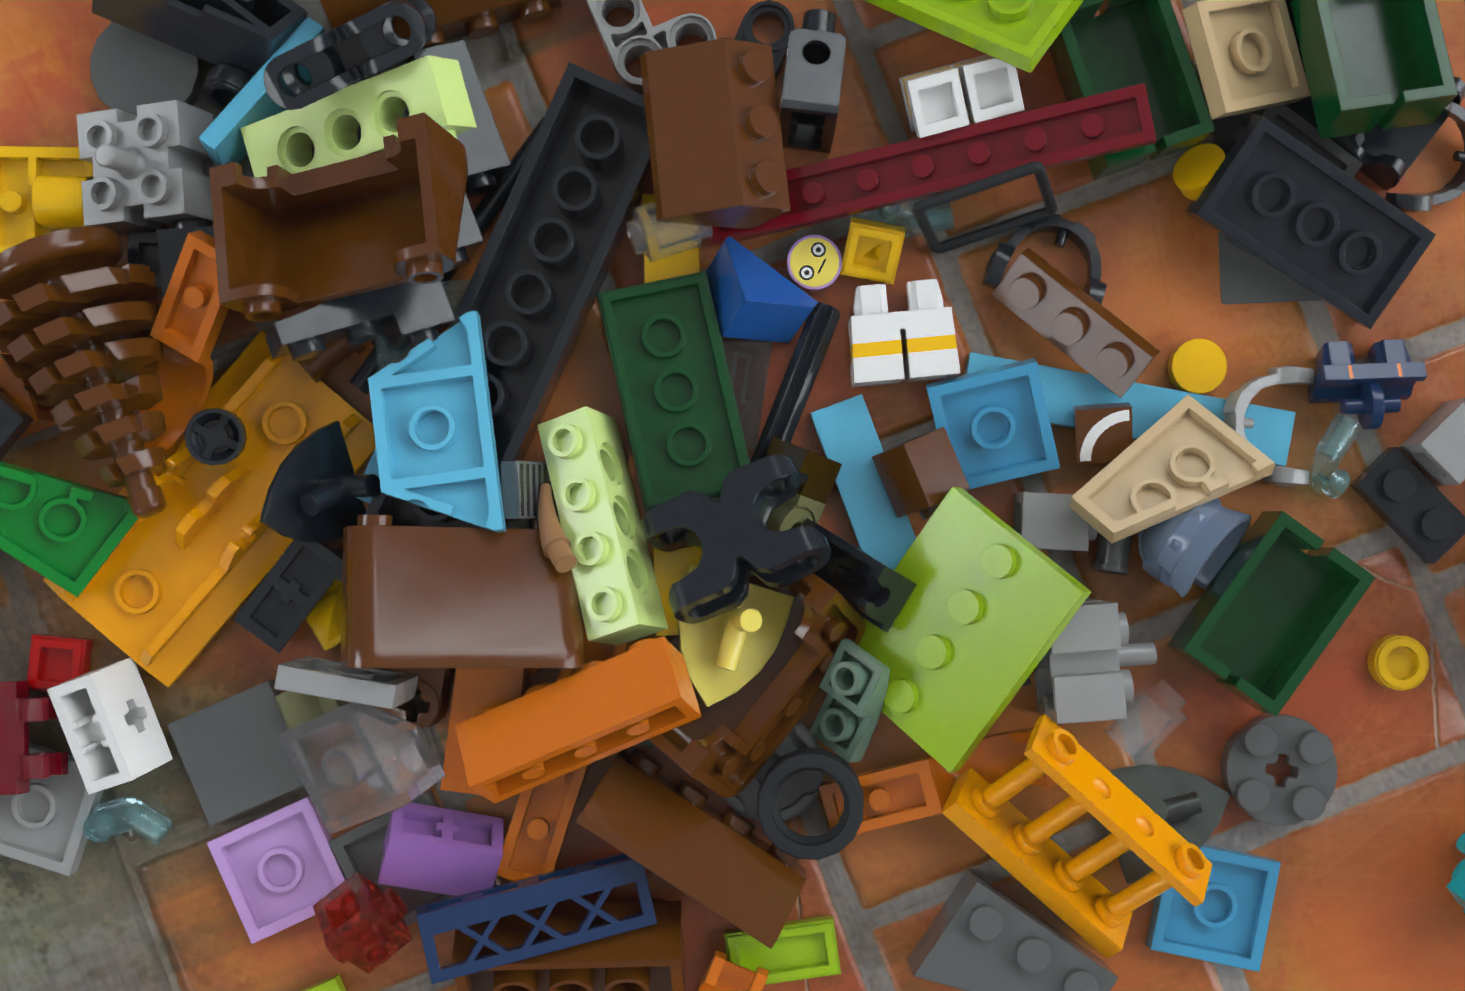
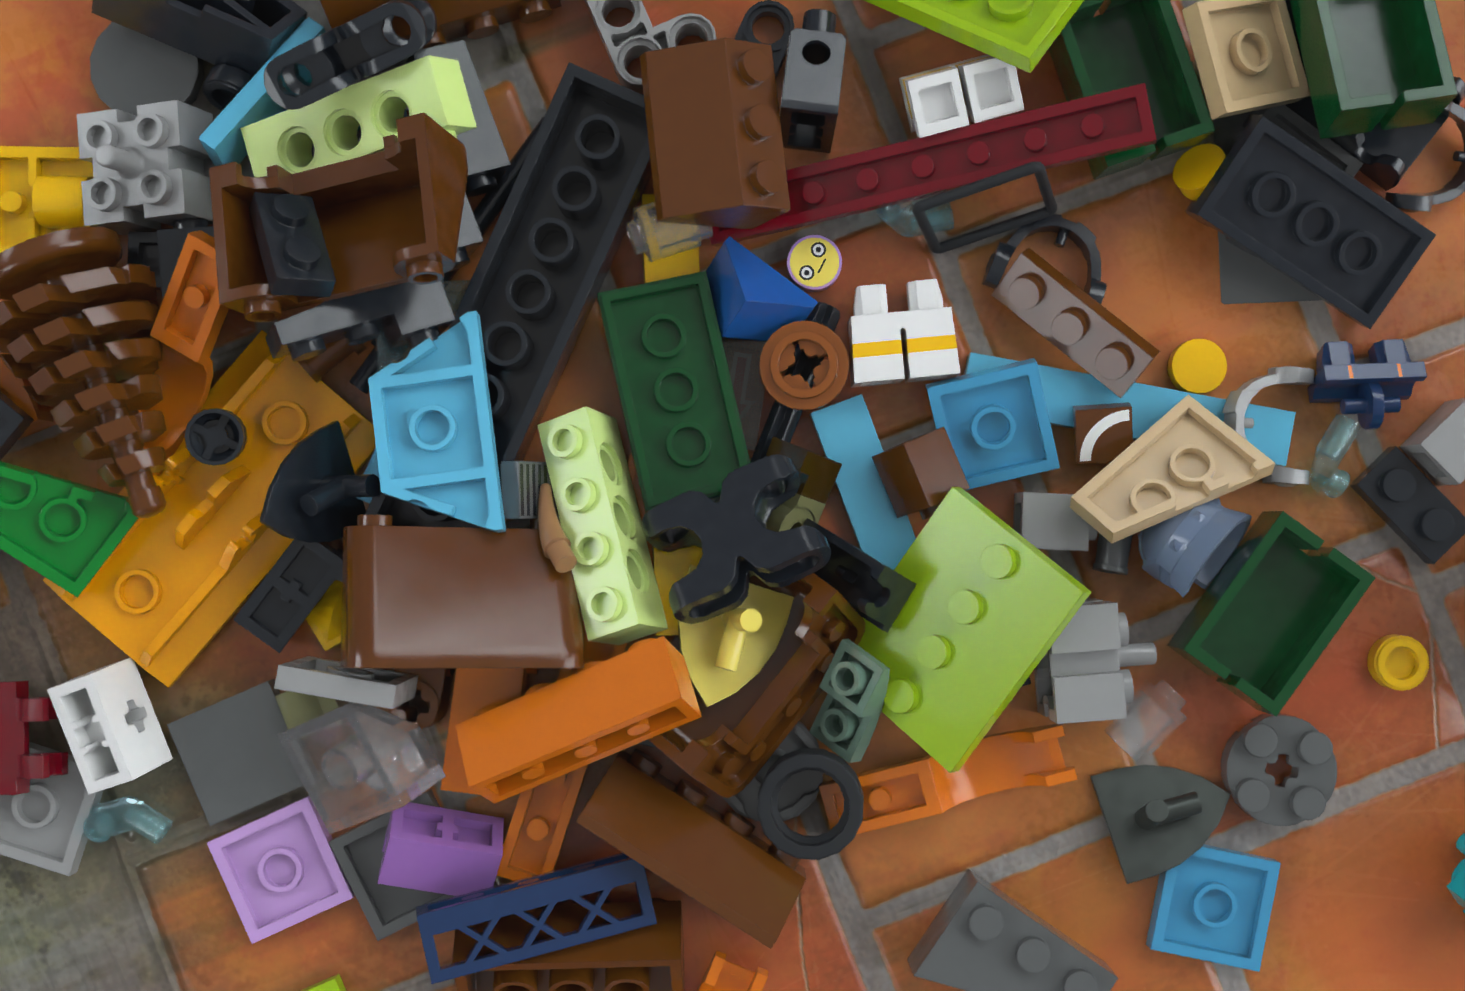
red tile [27,633,93,692] -> none
clear red brick [313,871,413,974] -> none
lime tile [724,915,841,985] -> none
yellow tile [840,217,905,285] -> none
light orange fence [942,713,1212,959] -> none
none -> black plate [249,192,336,297]
none -> dark orange gear [760,321,849,411]

